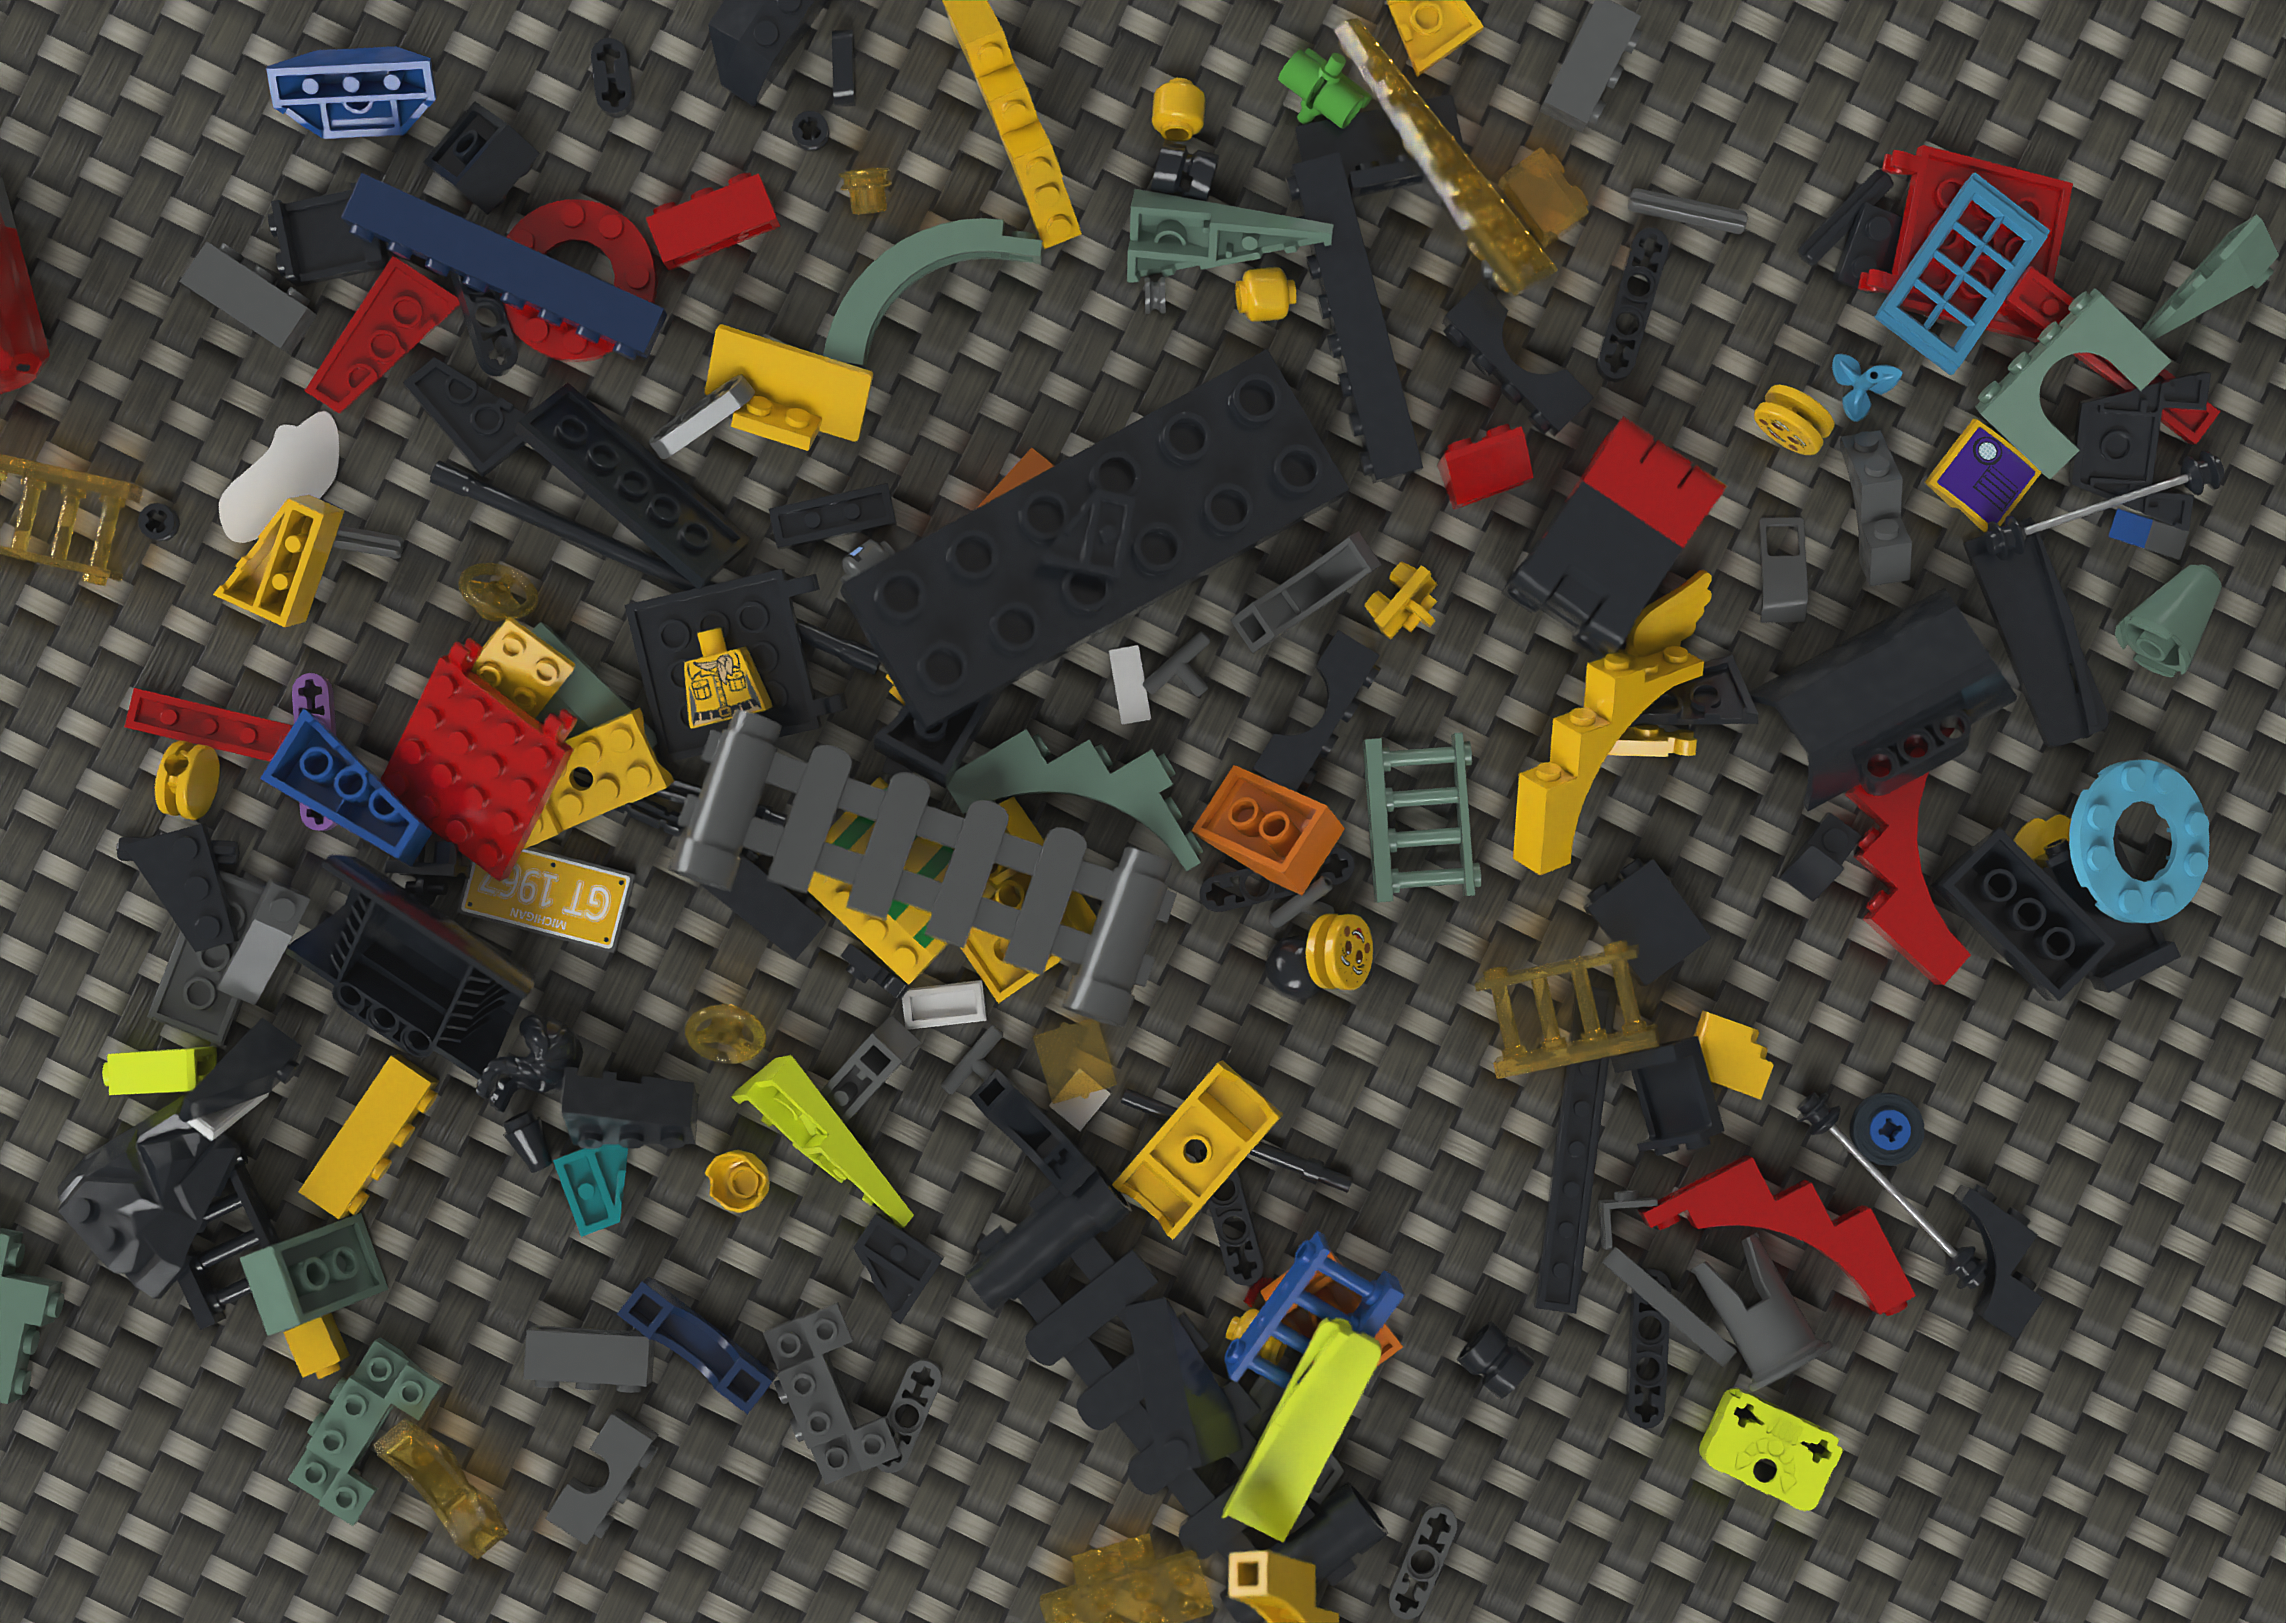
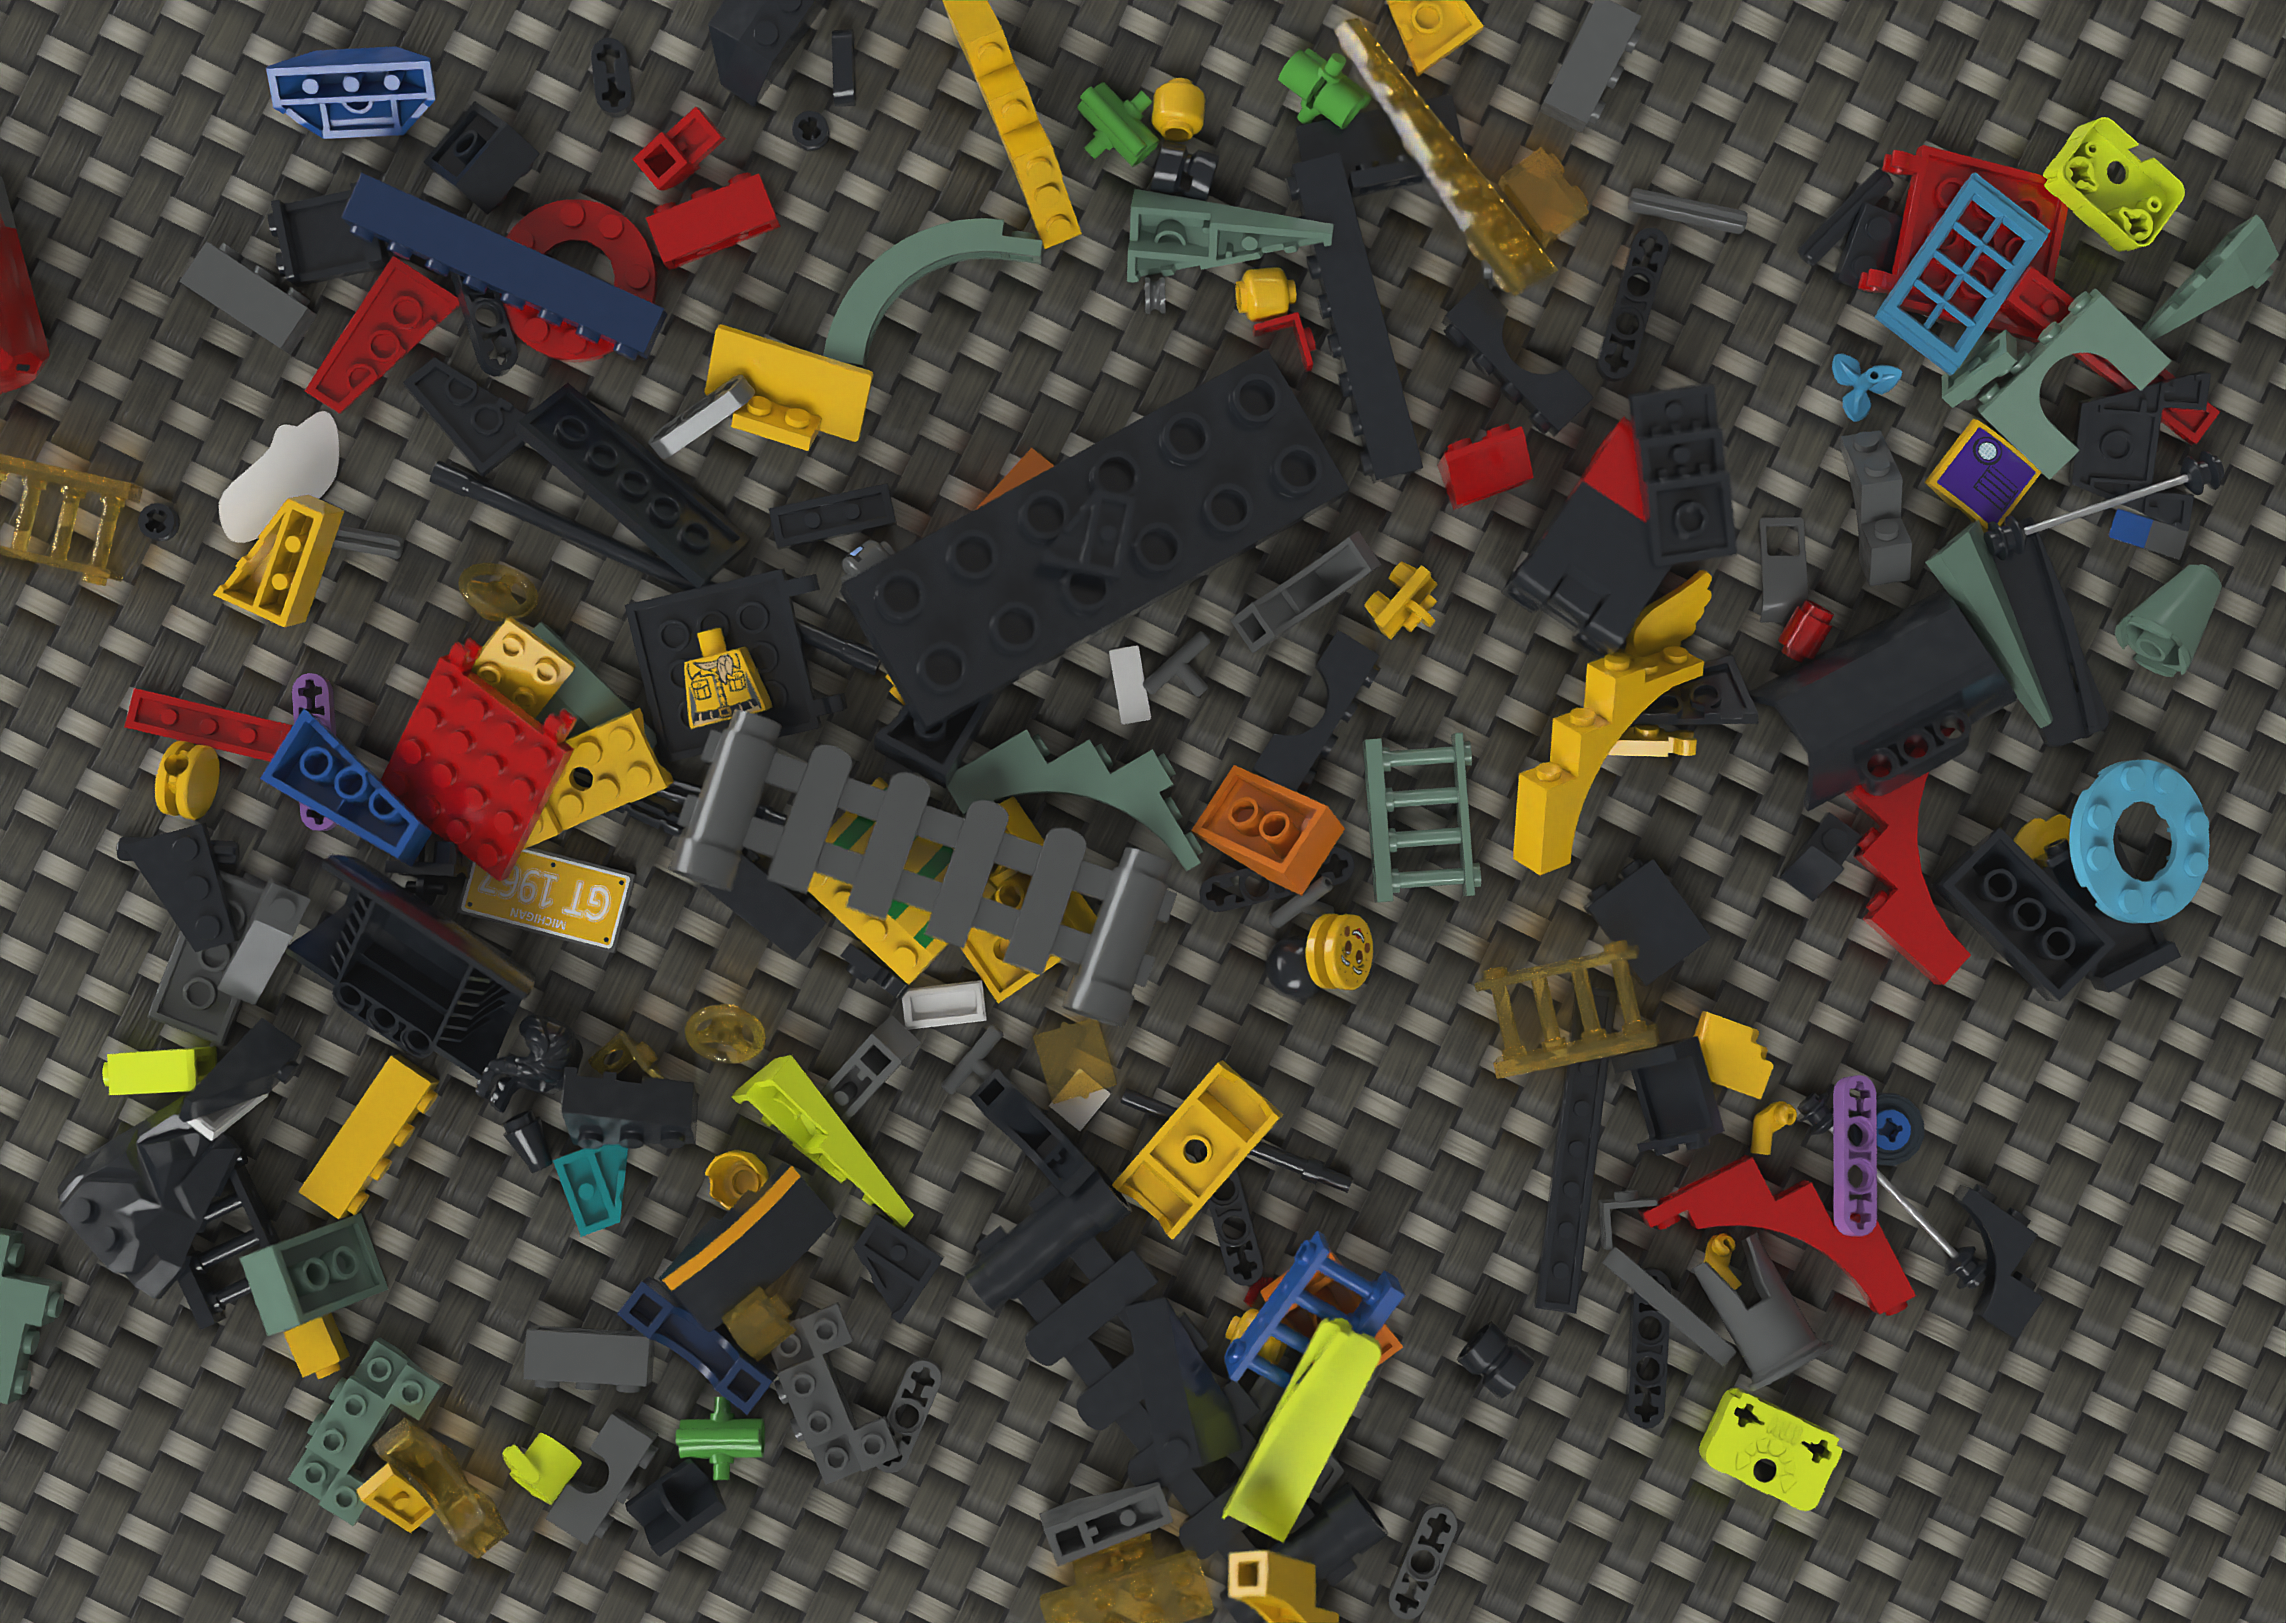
clear yellow piece [838,167,892,214] -> none
yellow head [1754,385,1835,455] -> none
none -> yellow plate [357,1463,442,1533]
none -> neon yellow piece [502,1433,582,1505]
none -> clear yellow bracket [588,1030,665,1079]
none -> black panel [625,1458,727,1557]
none -> red brick [632,106,726,191]
none -> black slope [658,1163,837,1332]
none -> bright green pin [676,1396,765,1480]
none -> clear yellow brick [721,1286,796,1361]
none -> dark grey slope [1039,1482,1173,1566]
none -> bright green pin [1077,82,1160,168]
none -> red bracket [1252,312,1316,372]
none -> black slope [1628,383,1737,566]
none -> yellow arm [1703,1233,1742,1290]
none -> yellow arm [1750,1101,1797,1155]
none -> red brick [1778,599,1834,663]
none -> medium lavender beam [1833,1075,1877,1237]
none -> sand green wedge [1925,520,2053,728]
none -> sand green plate [1942,330,2017,408]
none -> neon yellow axle [2043,117,2185,252]

